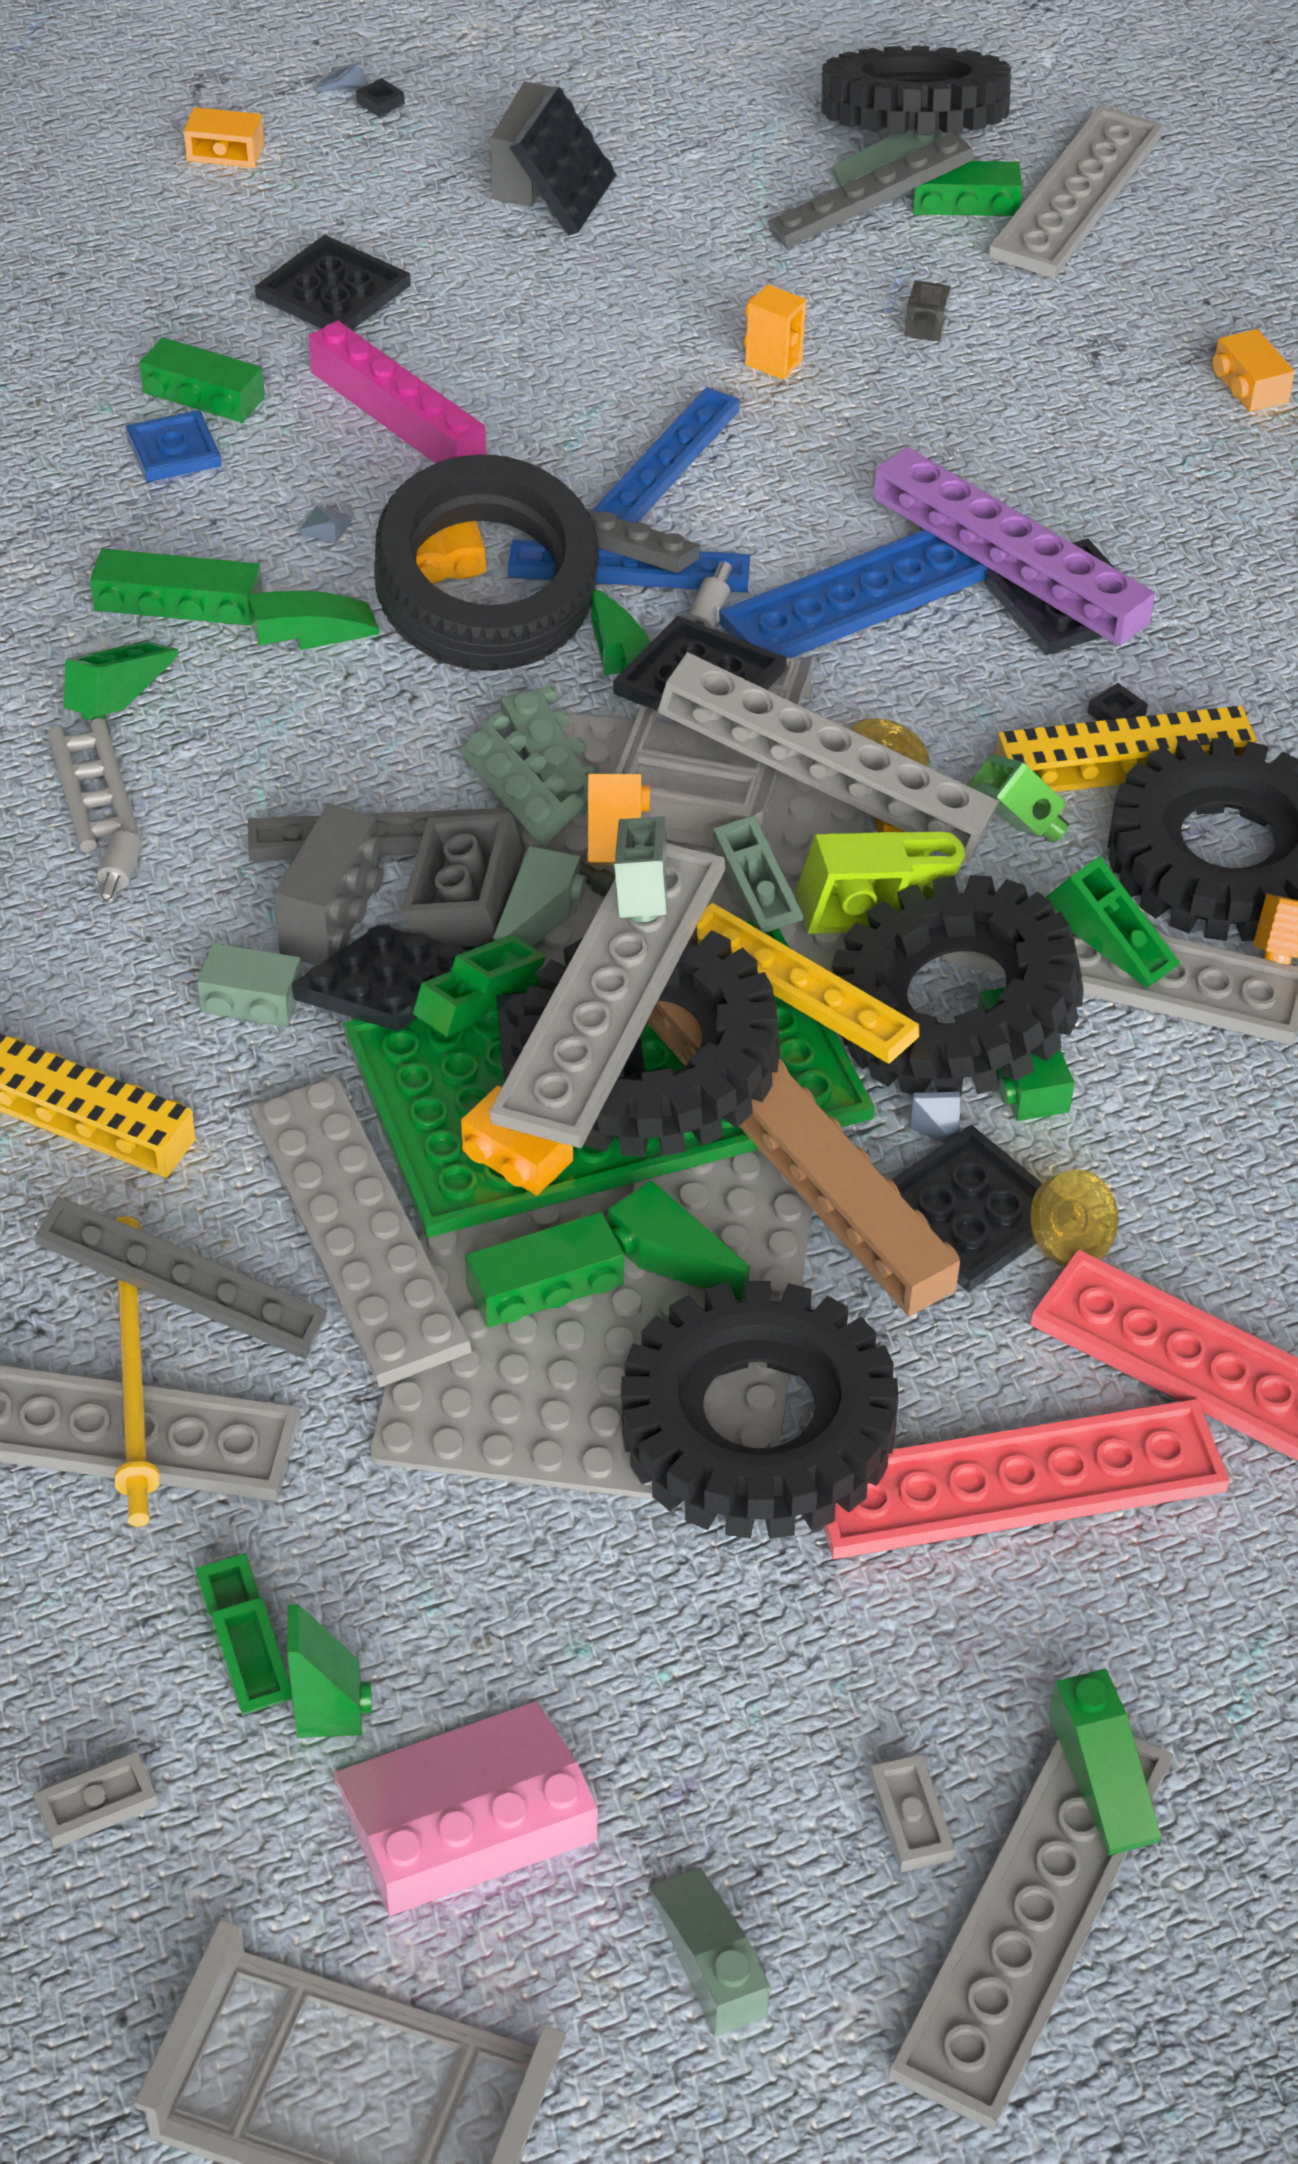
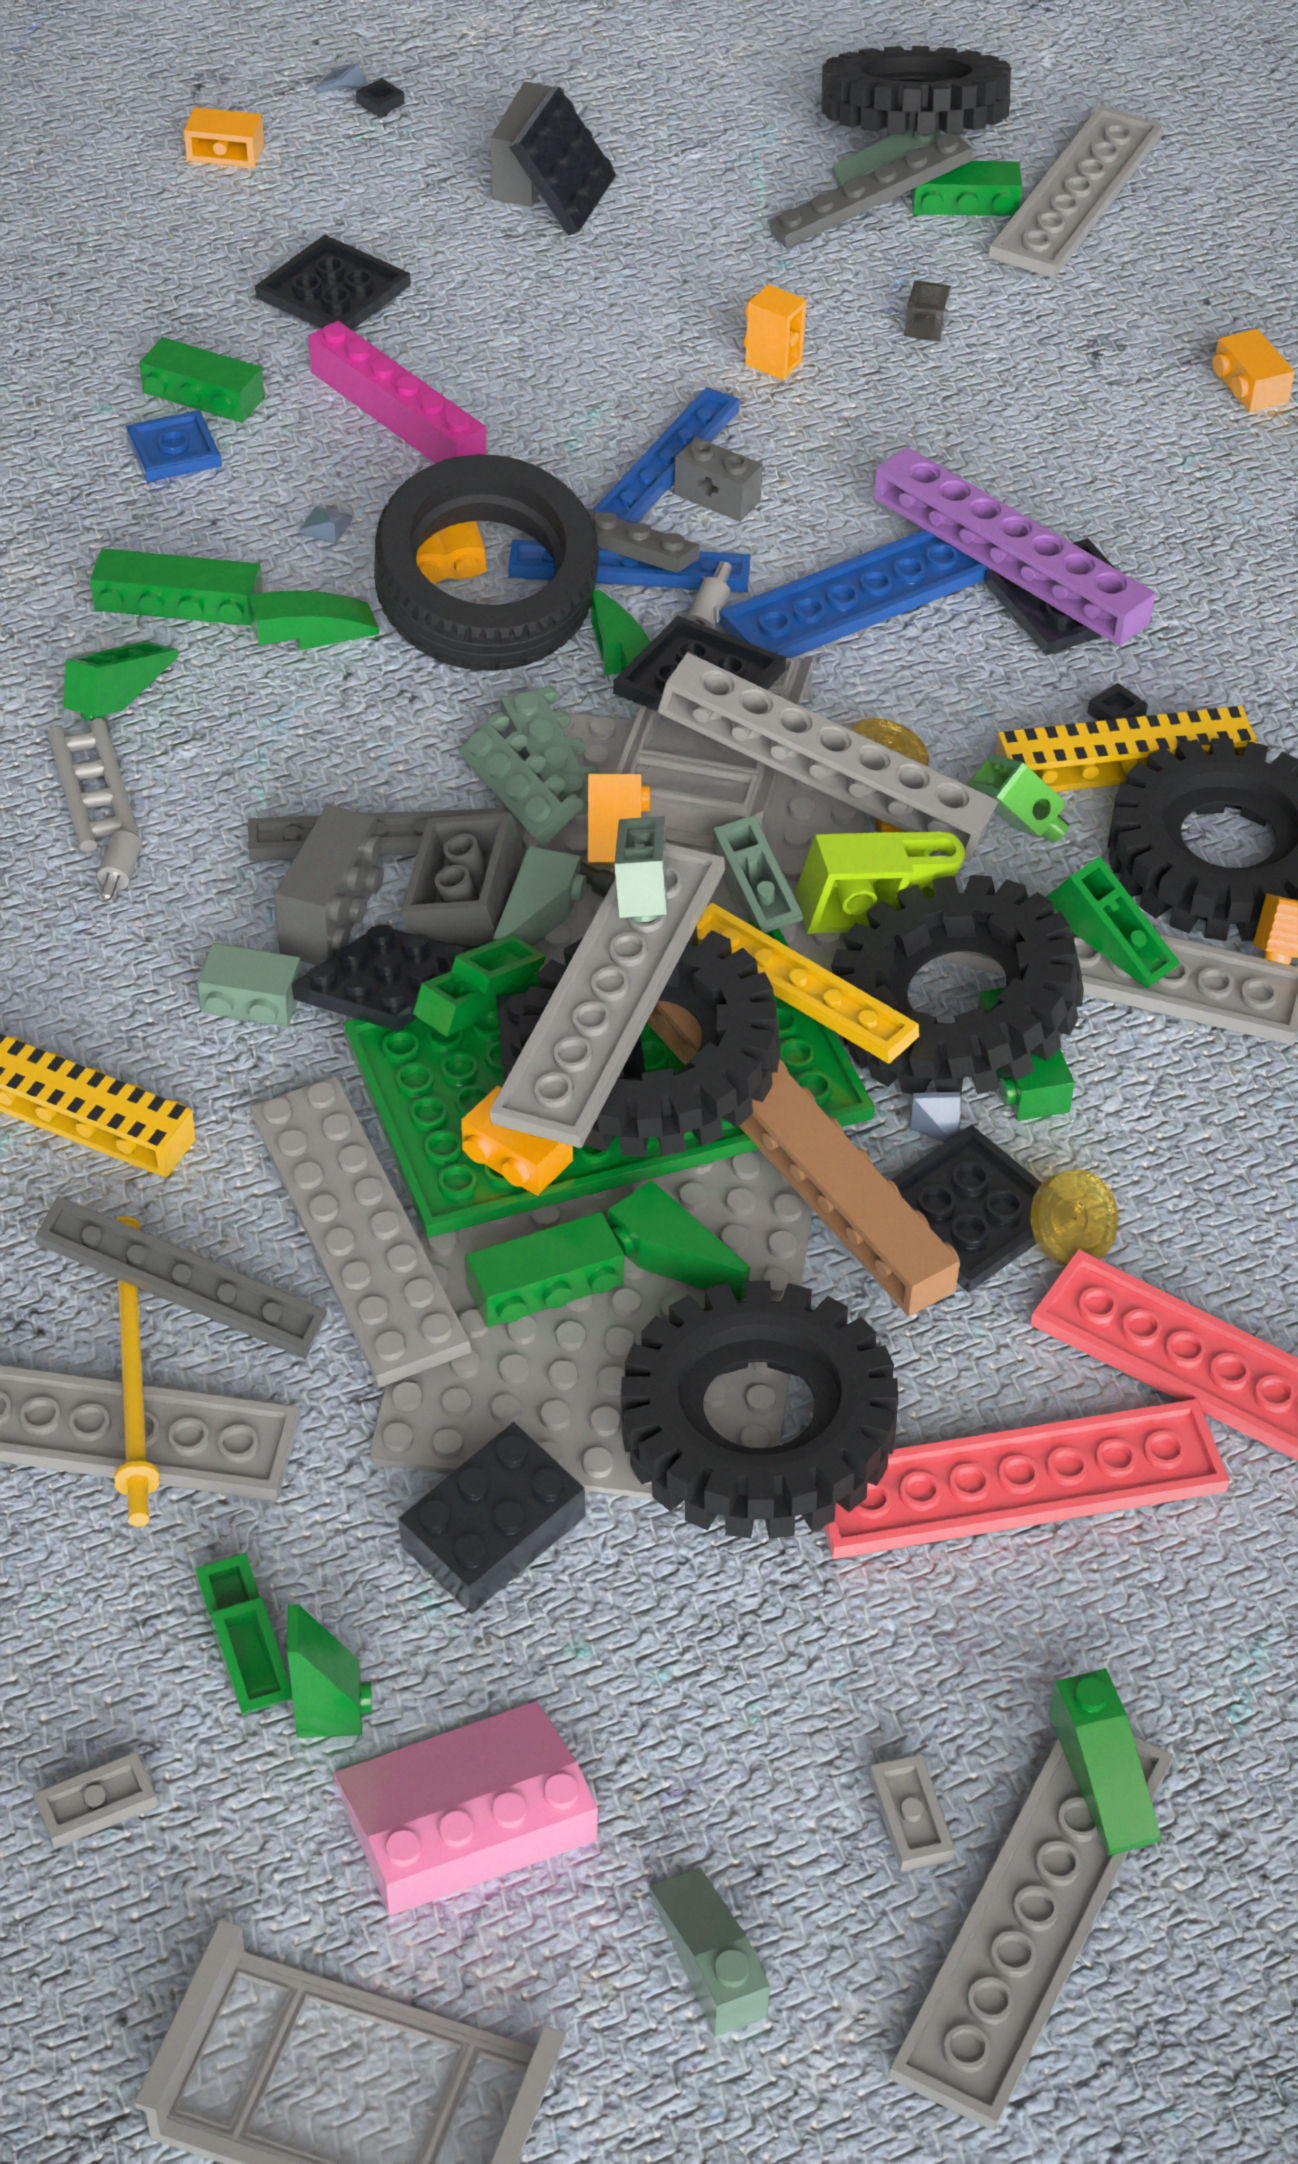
none -> black brick [398,1421,585,1615]
none -> dark grey brick [674,437,763,522]

